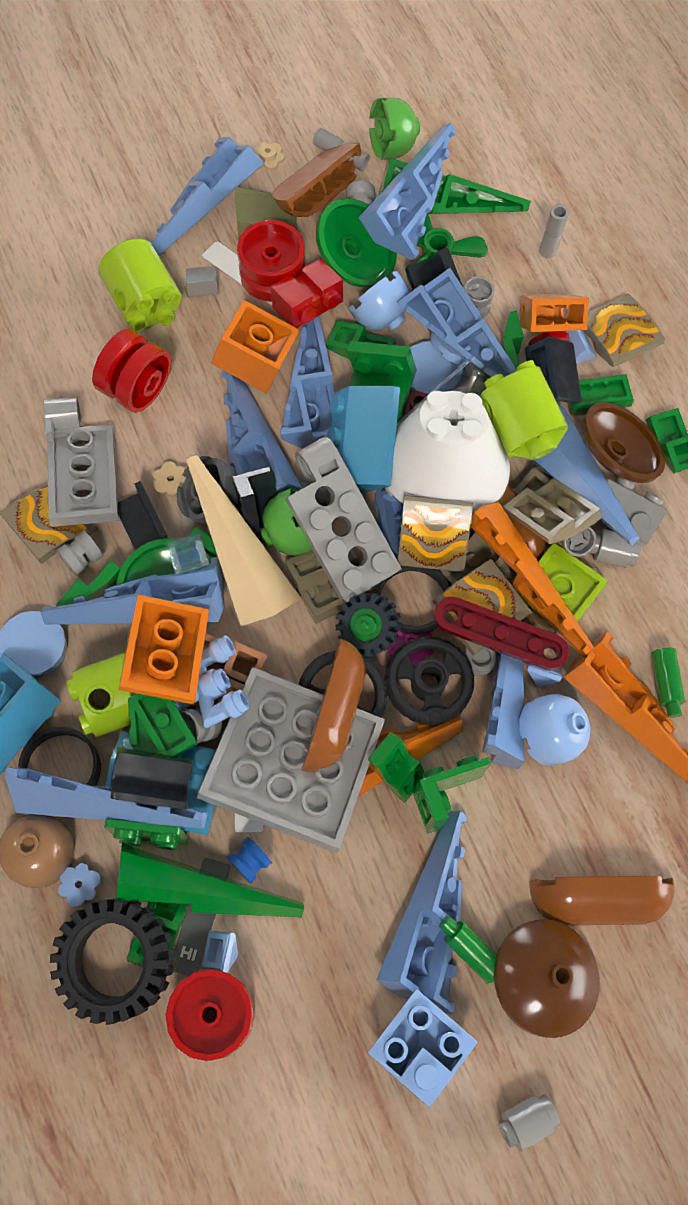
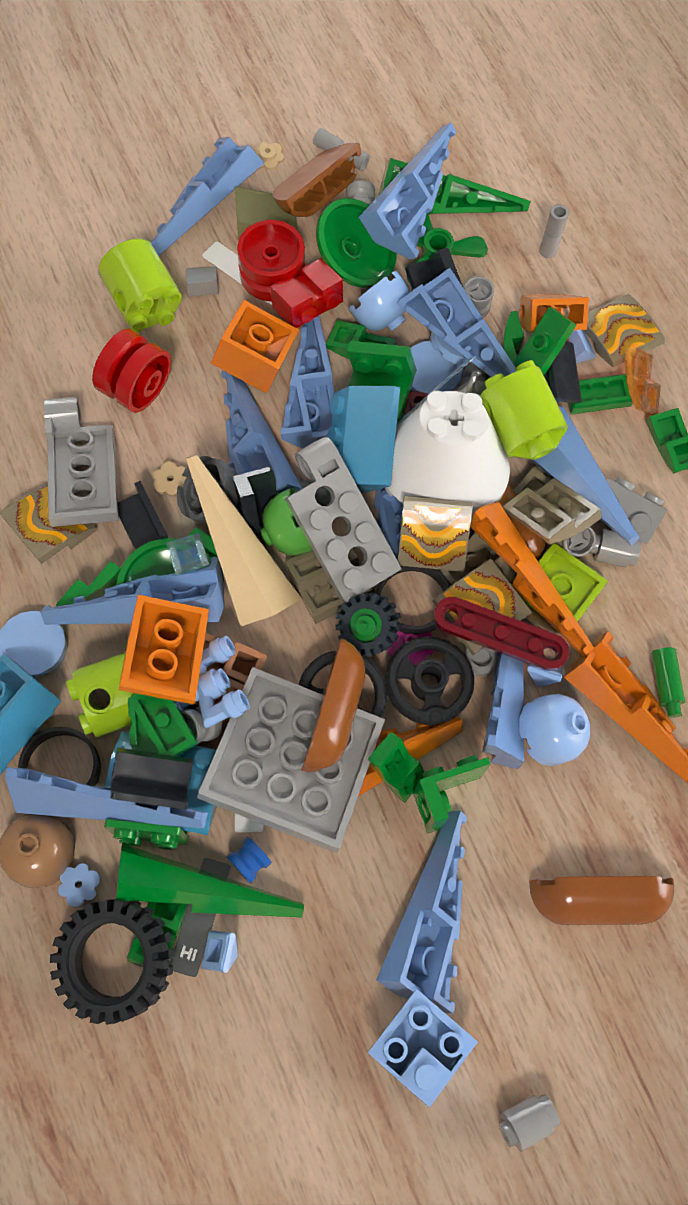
light grey wheel [56,530,103,577] -> none
red wheel [165,969,255,1061] -> none
bright green cylinder [369,98,420,160] -> none
green cylinder [439,916,496,984] -> none
reddish brown dish [494,919,600,1038] -> none
reddish brown dish [582,402,665,483] -> none
none -> green plate [514,306,577,376]
none -> clear orange slope [625,347,661,416]

